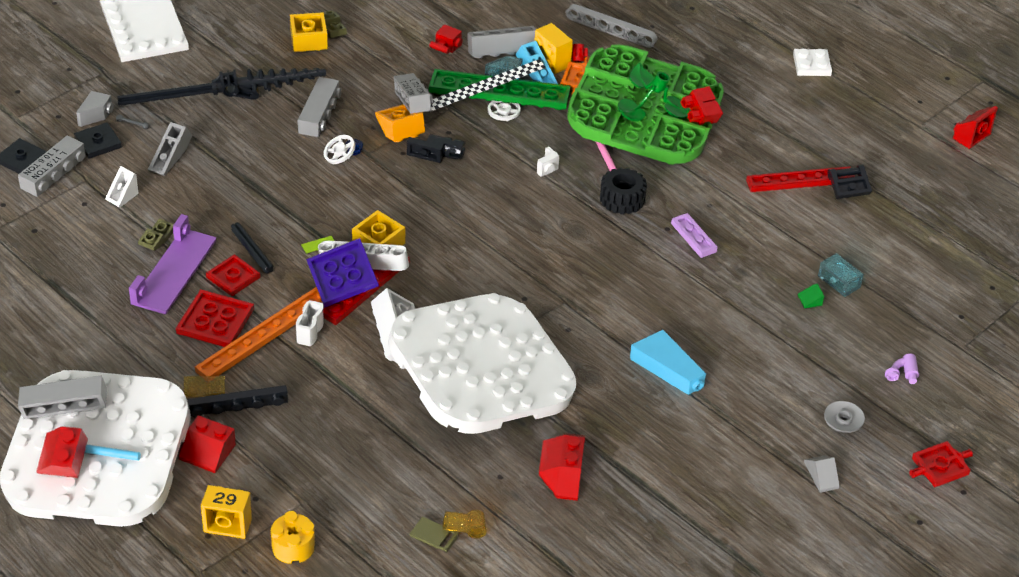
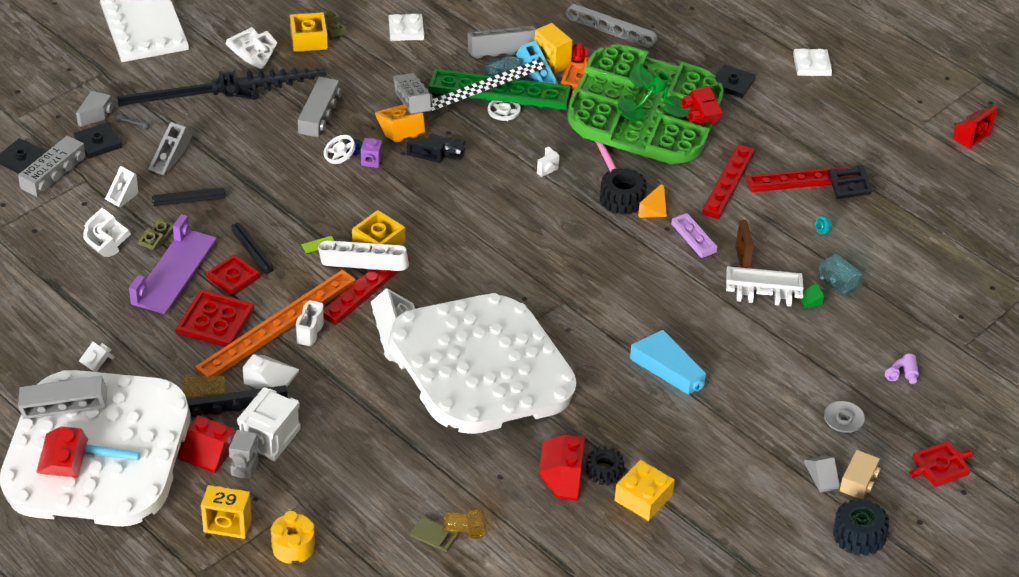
dark purple plate [306,238,379,307] -> none
red brick [429,24,463,54] -> none
none -> white bracket [79,342,115,372]
none -> white brick [83,208,131,257]
none -> black axle [152,188,226,206]
none -> white slope [226,27,278,69]
none -> light grey brick [229,430,259,479]
none -> white container [237,387,301,462]
none -> white slope [243,354,299,389]
none -> medium lavender brick [361,138,382,168]
none -> white plate [389,14,424,41]
none -> black tyre [586,446,624,485]
none -> yellow brick [614,459,675,521]
none -> light orange slope [638,184,667,218]
none -> red plate [702,144,755,219]
none -> black plate [715,64,756,98]
none -> white hinge [726,266,803,306]
none -> reddish brown tile [735,219,754,268]
none -> teal plate [815,216,832,235]
none -> black wheel [833,499,889,556]
none -> tan brick [840,450,881,499]

